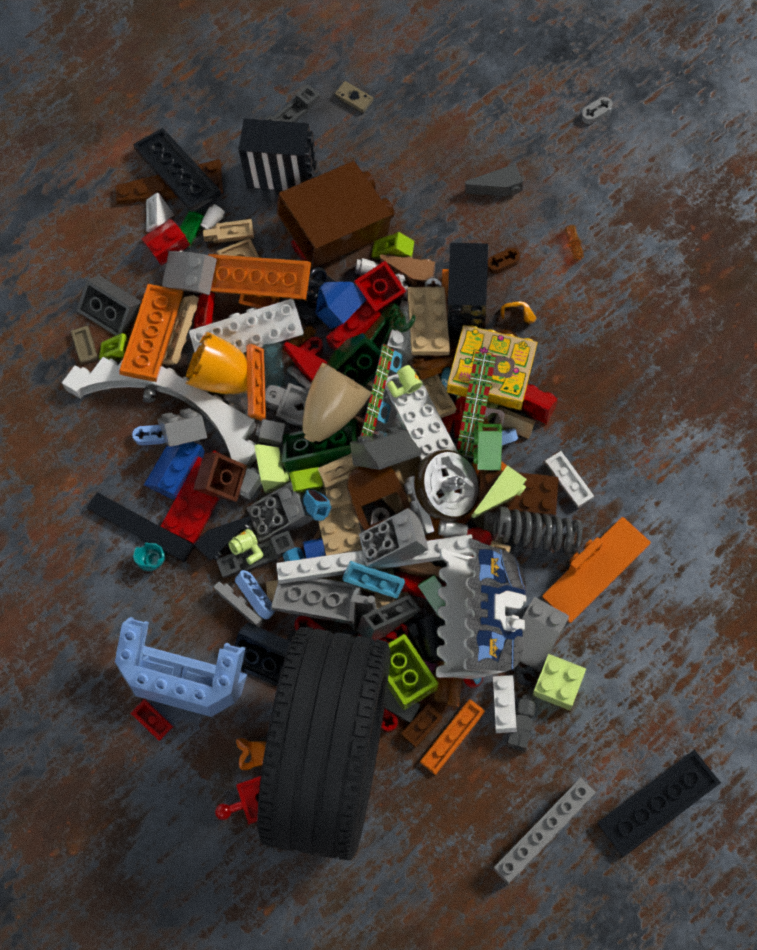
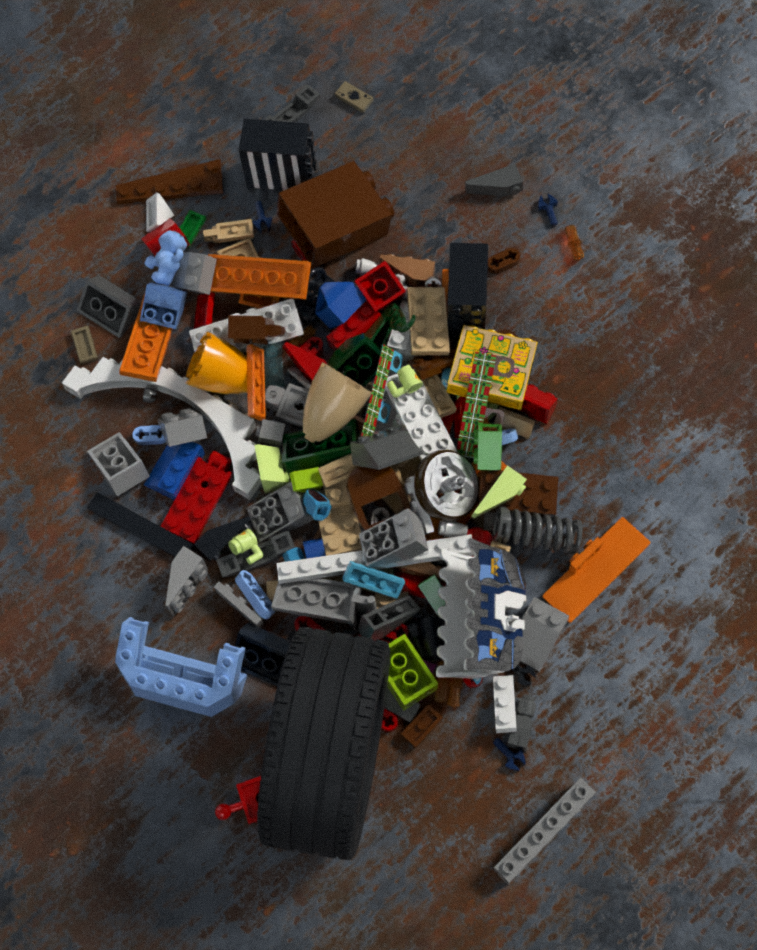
lime slope [99,333,129,362] -> none
red slope [130,699,173,741] -> none
black plate [133,128,221,212] -> none
teal hair [133,542,165,571] -> none
tan plate [162,295,199,366] -> none
copper slope [193,452,247,502] -> none
white cone [200,204,225,230] -> none
orange piece [236,738,266,771] -> none
lime slope [372,232,414,259] -> none
orange tile [420,699,485,776] -> none
light orange piece [500,302,536,325] -> none
yellowish green piece [533,654,586,711] -> none
white plate [545,451,594,508] -> none
light grey beam [582,97,612,124] -> none
black plate [597,749,721,858] -> none
none -> light grey slope [87,432,150,496]
none -> medium blue slope [140,282,188,329]
none -> light blue animal [144,230,187,286]
none -> light grey slope [165,546,208,616]
none -> reddish brown hinge [228,315,286,345]
none -> dark blue bar [252,201,273,233]
none -> dark blue bar [493,738,526,771]
none -> dark blue bar [538,194,558,226]

